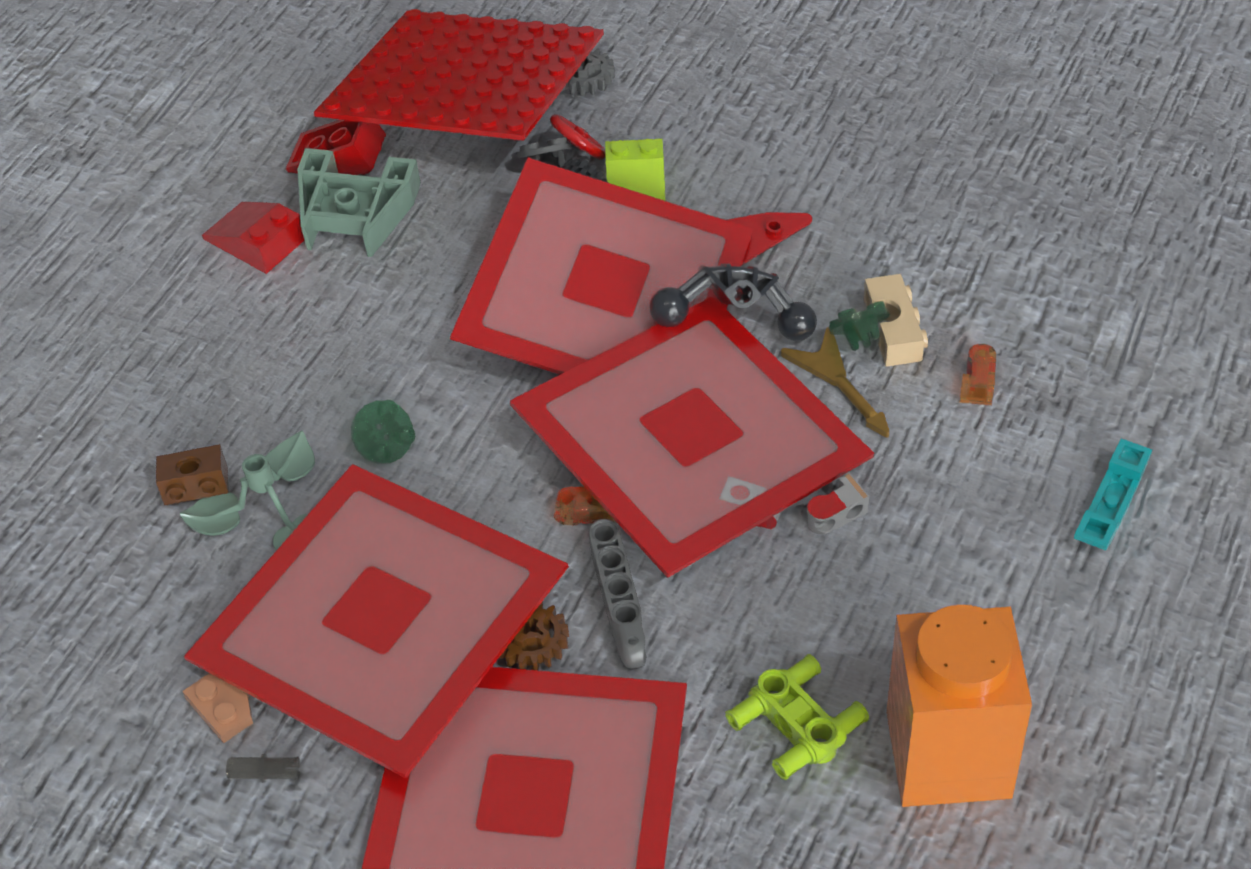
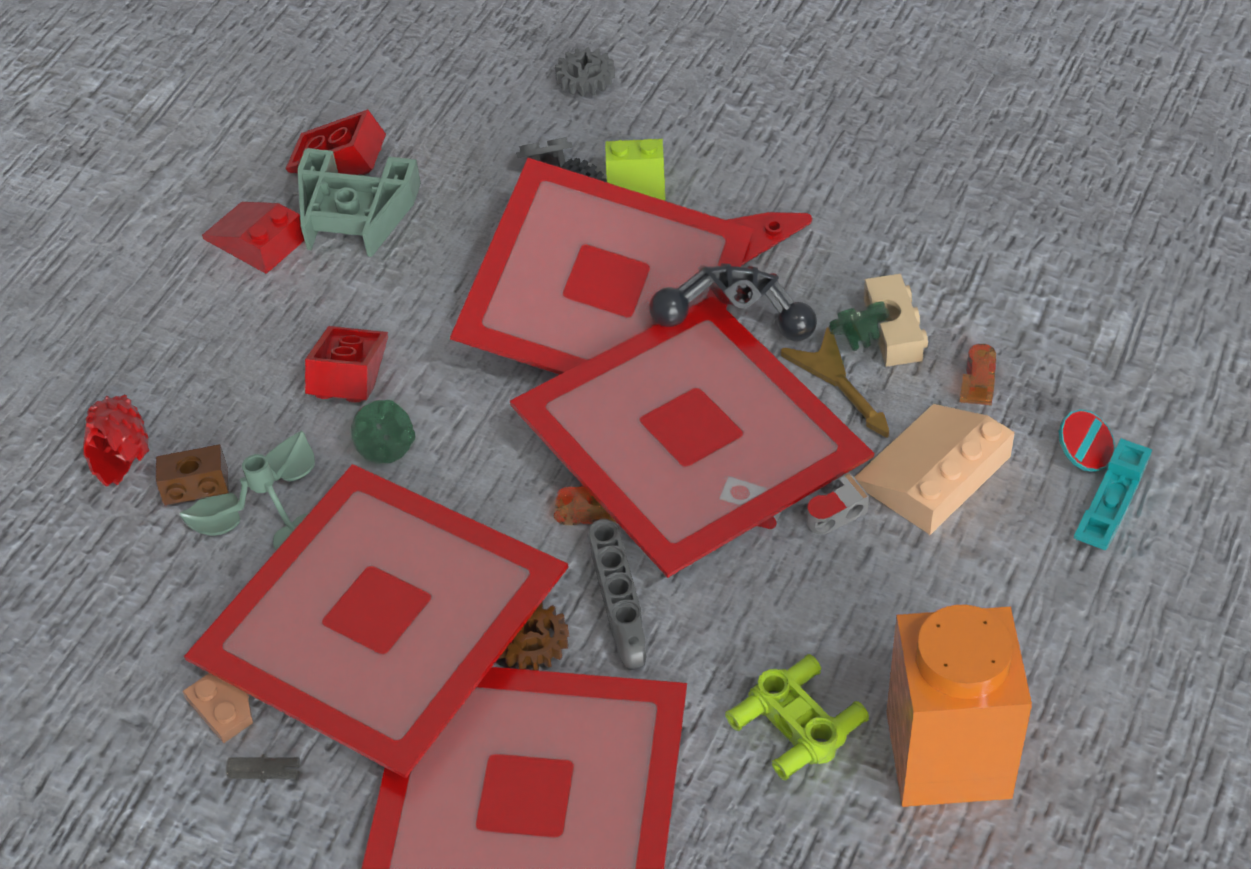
red baseplate [314,9,604,141] -> none
red plate [550,114,606,160] -> none
none -> red head [83,394,149,487]
none -> red slope [305,326,388,402]
none -> light nougat slope [854,404,1015,535]
none -> red piece [1058,409,1115,472]

